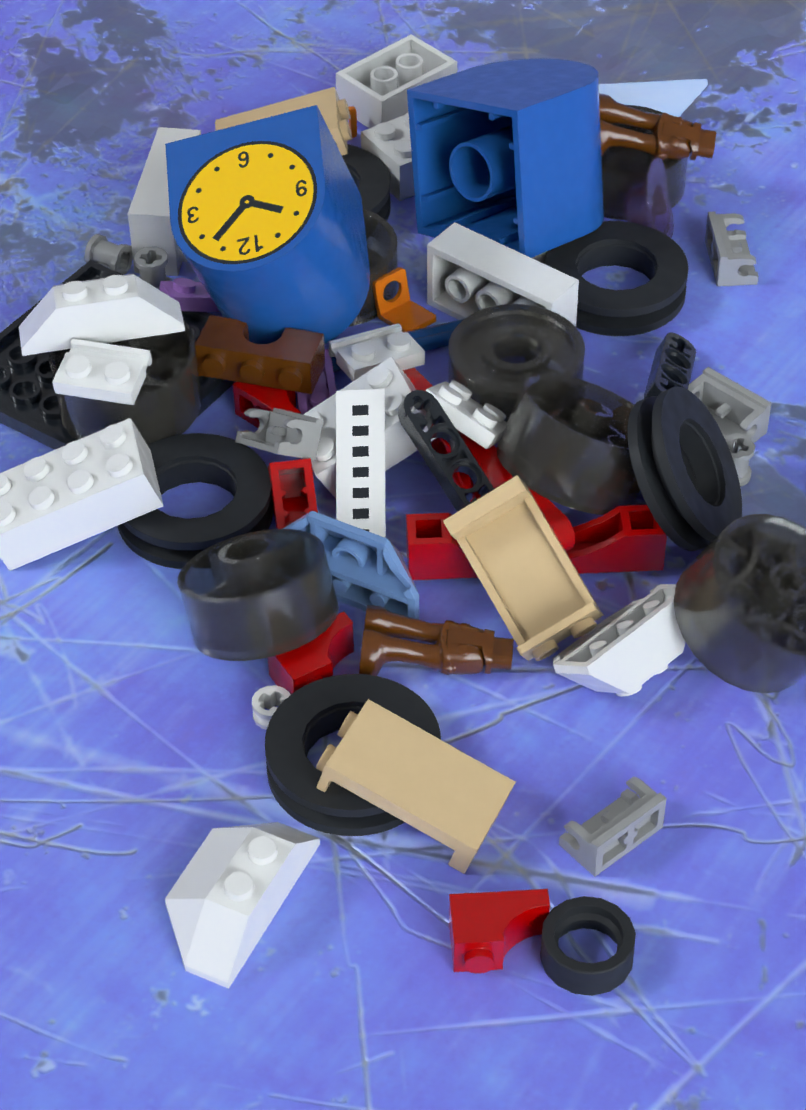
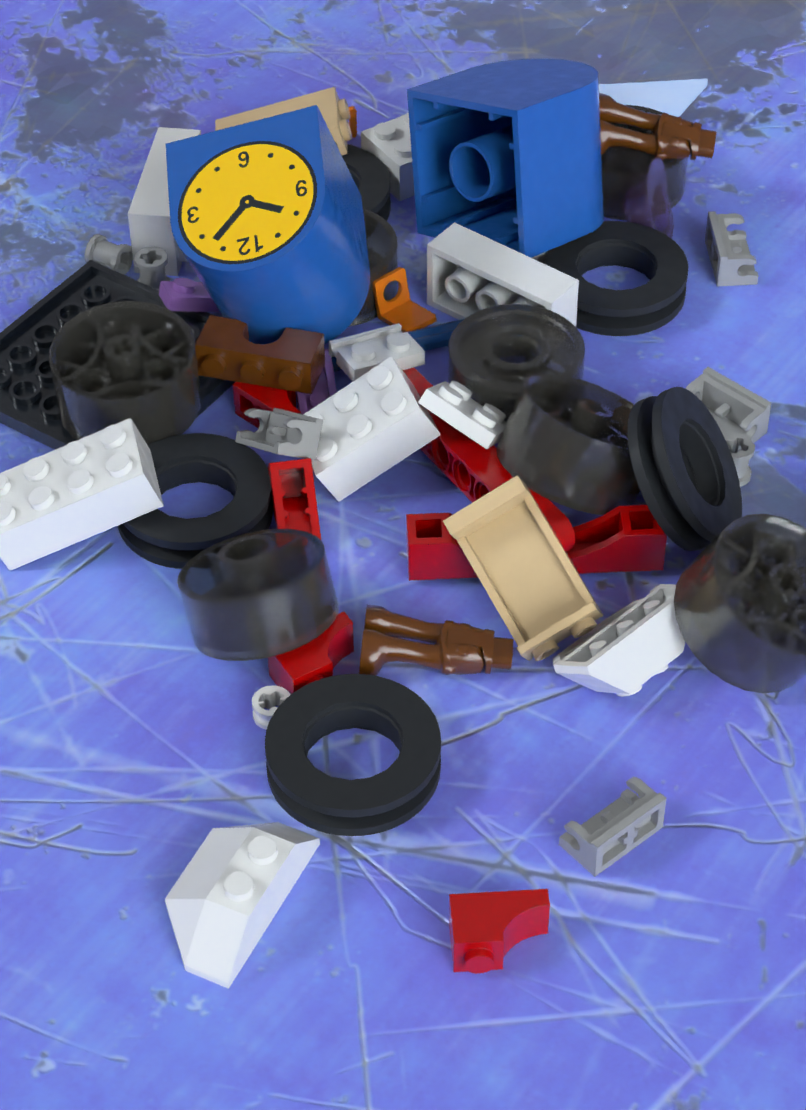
white wedge [19,274,185,356] -> none
white plate [52,339,152,405] -> none
medium blue wedge [264,511,419,620] -> none
tan panel [316,699,516,874] -> none
white brick [336,34,458,128] -> none
white sticker [336,389,386,538] -> none
black beam [398,390,494,512] -> none
black tyre [540,896,636,996] -> none
black beam [644,333,696,399] -> none

